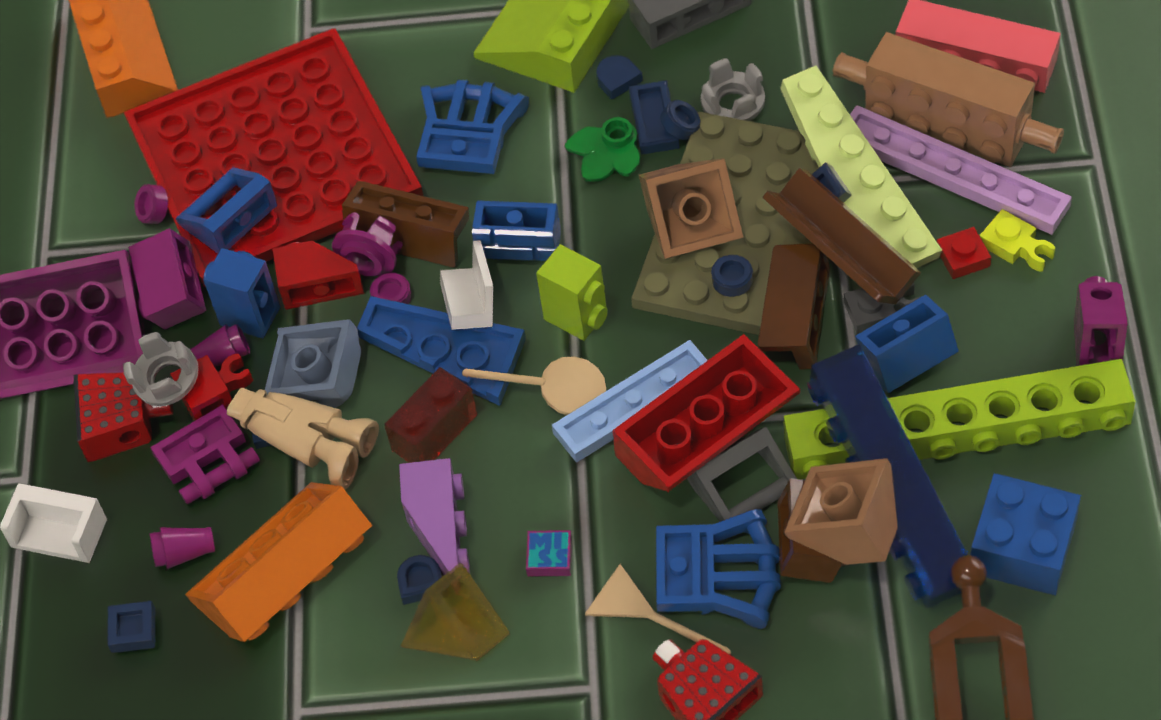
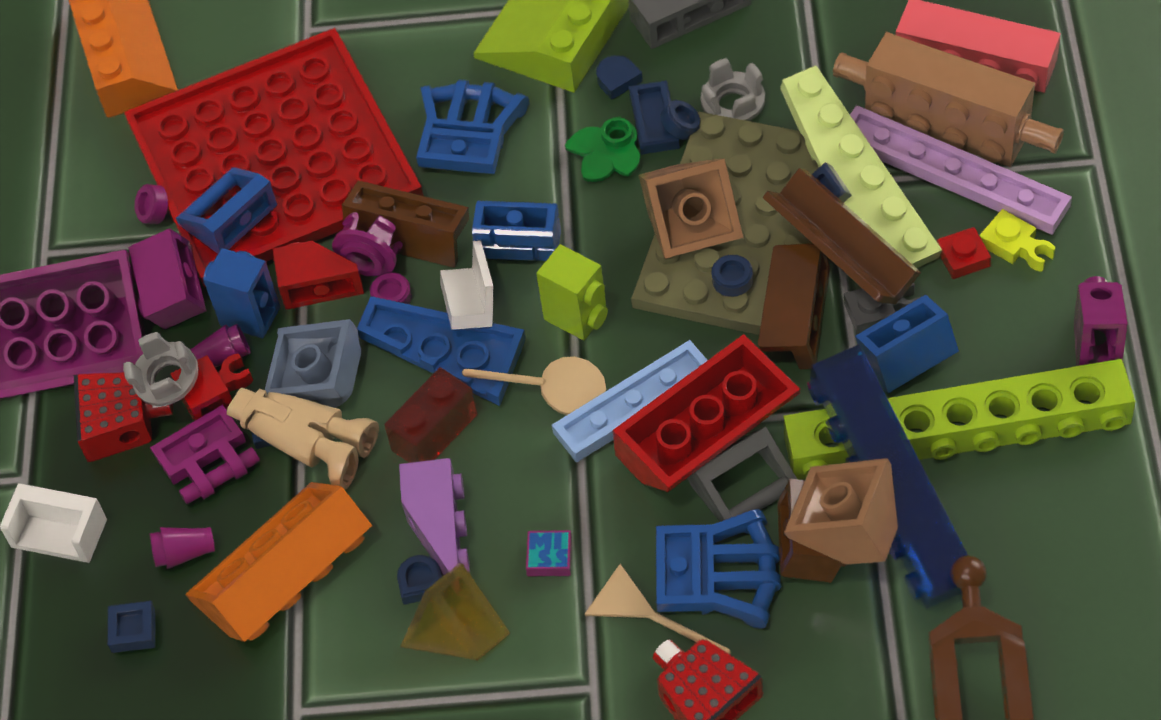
blue brick [971,473,1081,596] -> none

